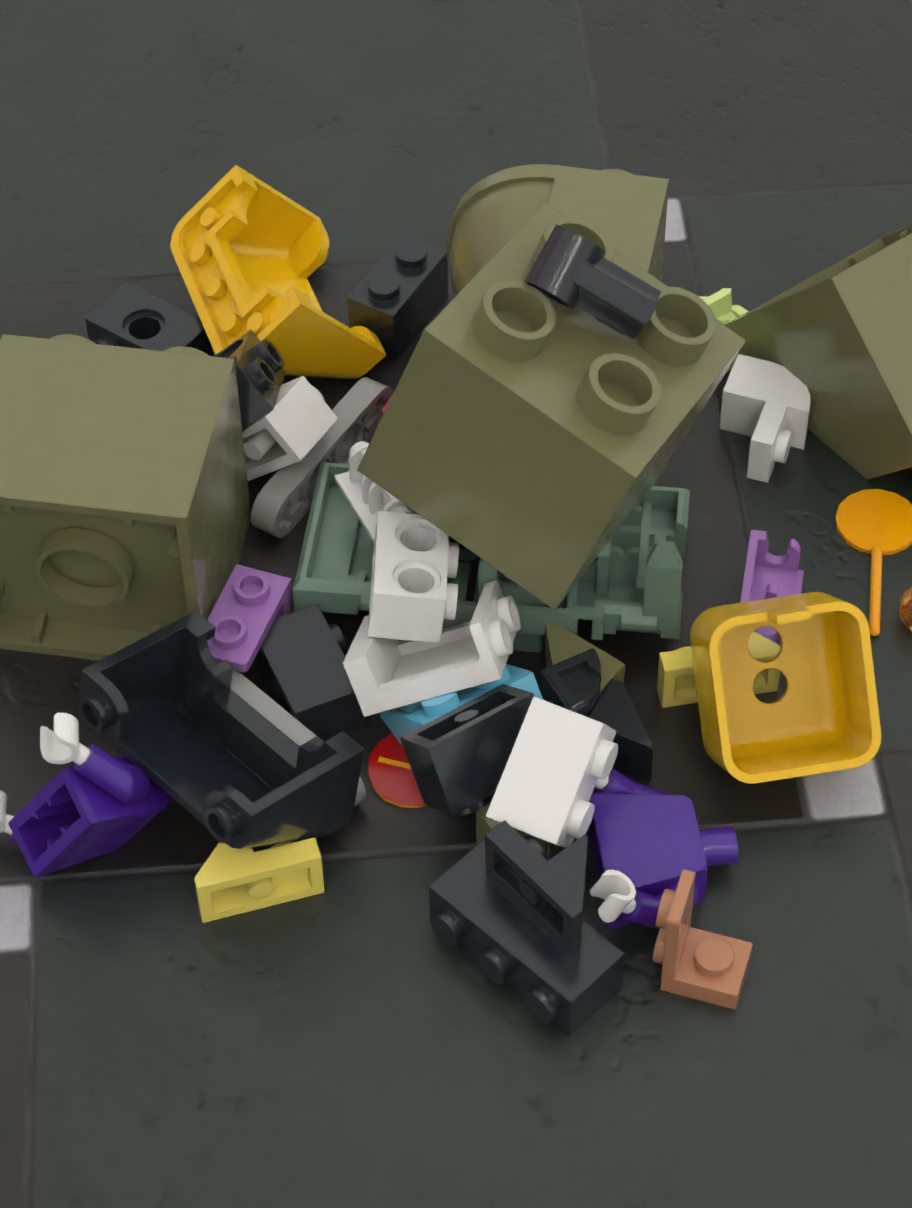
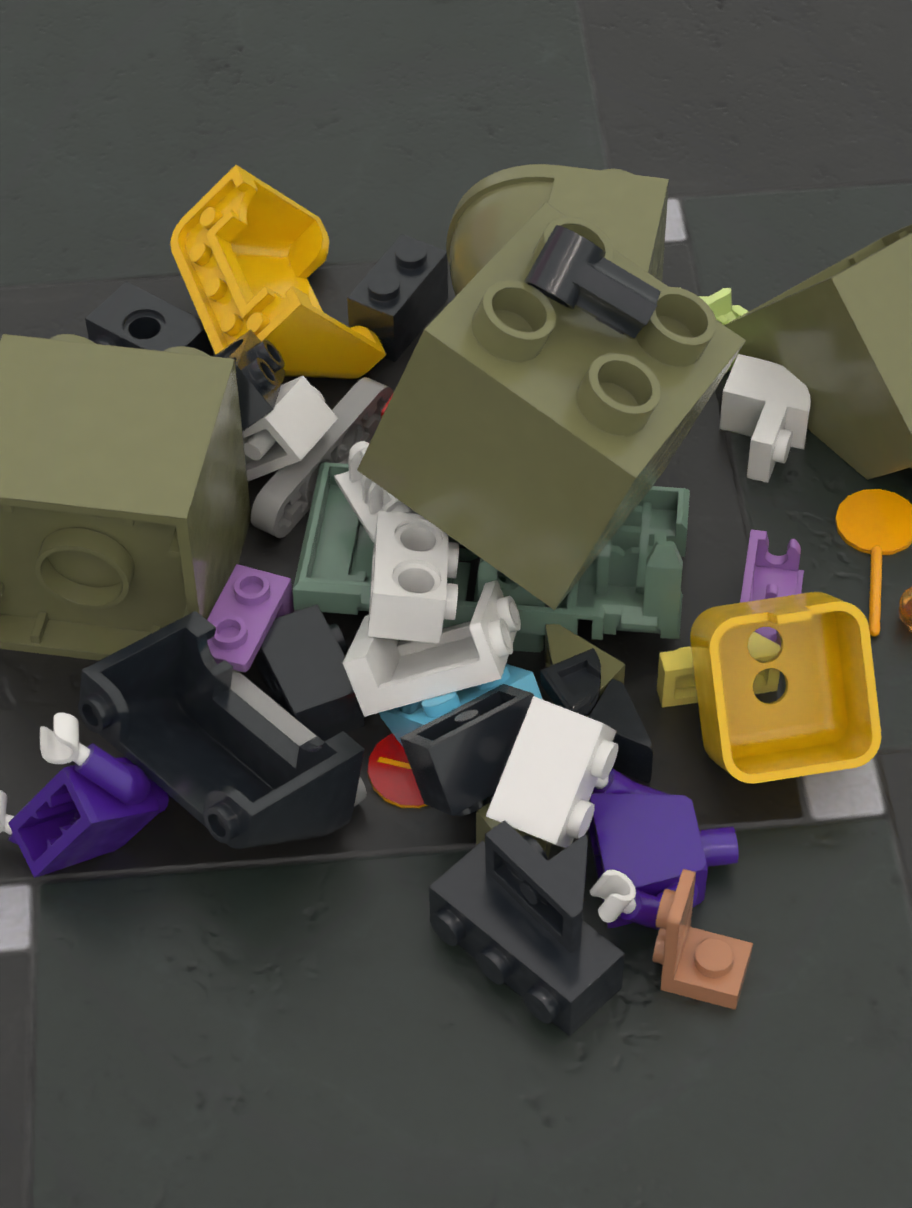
light yellow slope [194,837,325,923] -> none

